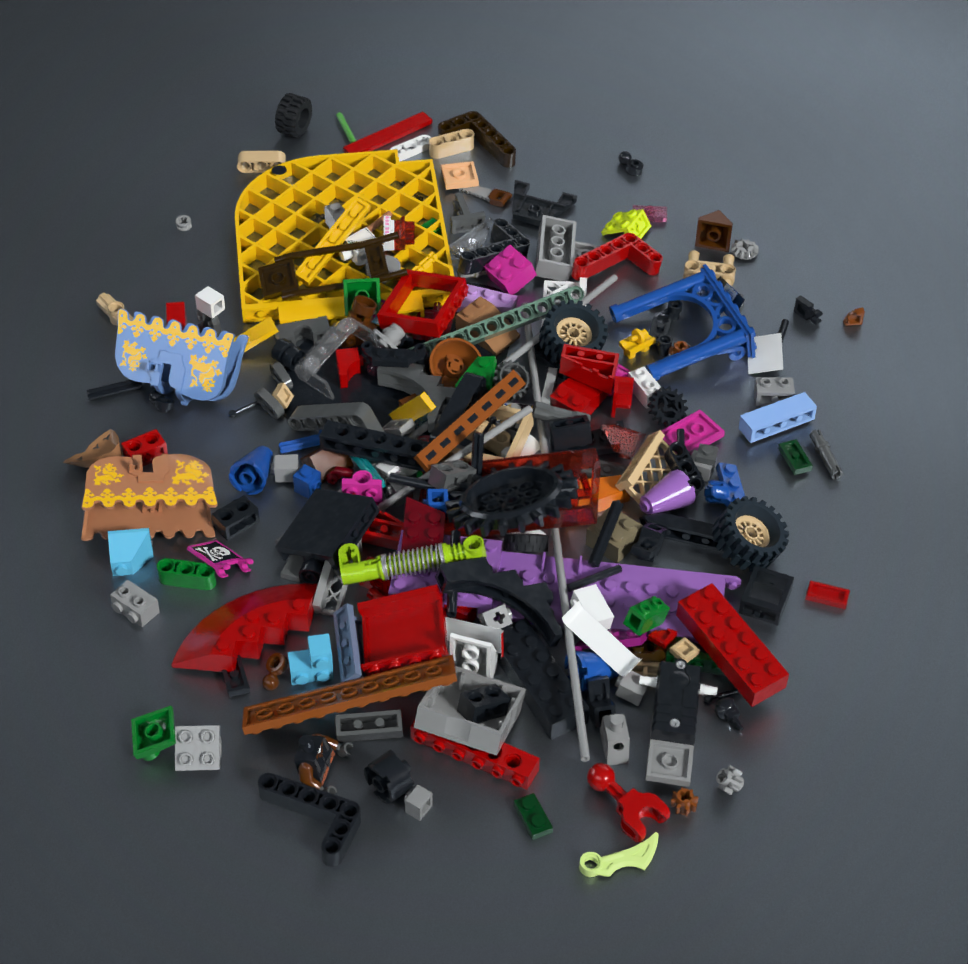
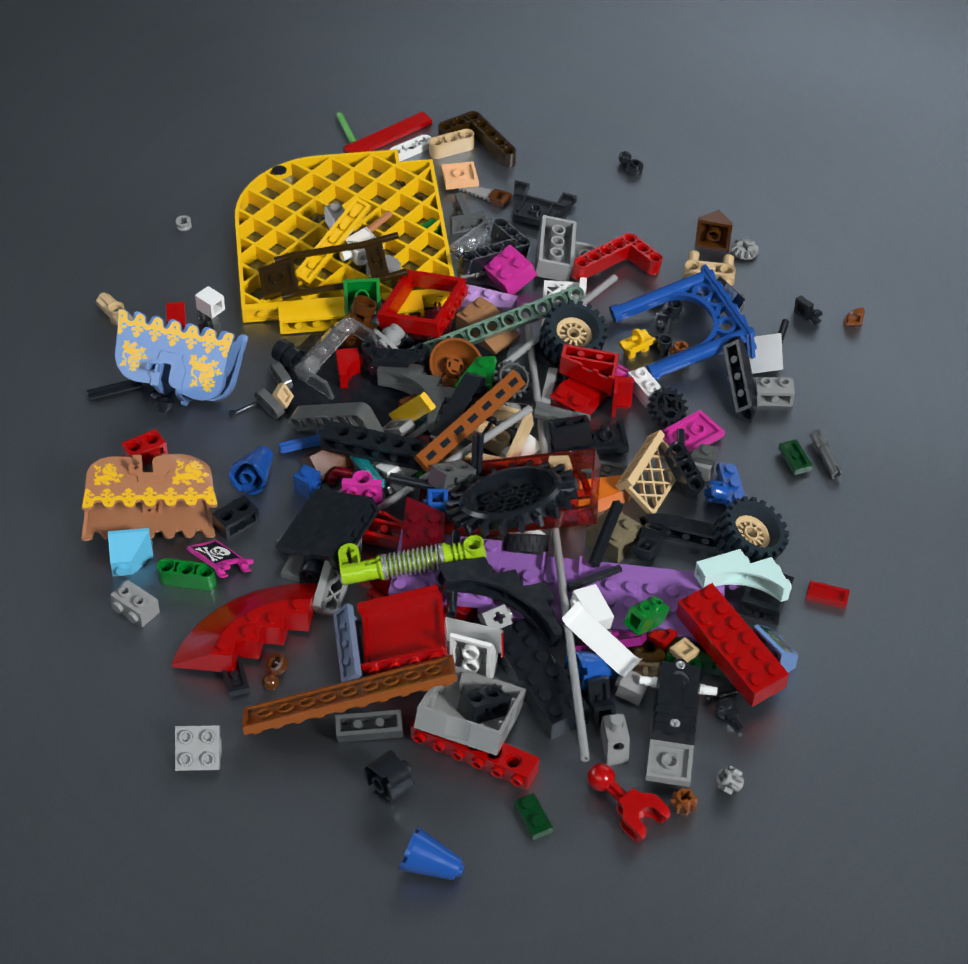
medium nougat piece [63,429,123,469] -> none
green slope [131,706,176,761] -> none
yellow tile [233,316,279,352] -> none
tan beam [237,151,286,173] -> none
black beam [258,773,361,867] -> none
light grey brick [271,454,299,483] -> none
dark grey arch [274,316,332,347] -> none
black tyre [275,93,312,138] -> none
medium azure brick [288,633,334,685] -> none
torso [294,733,354,794] -> none
clear red hips [383,216,415,251] -> none
light grey plate [404,785,433,821] -> none
yellow axle [411,251,438,272] -> none
yellowish green piece [579,832,659,877] -> none
neon yellow bracket [601,209,651,239] -> none
clear red slope [602,423,646,460] -> none
clear pink plate [633,205,667,222] -> none
medium lavender cone [640,469,696,515] -> none
light blue brick [738,392,817,443] -> none
none -> blue cone [399,827,465,881]
none -> tan tile [548,455,573,471]
none -> light aqua arch [694,549,792,602]
none -> black brick [723,336,757,422]
none -> medium blue slope [753,624,798,672]

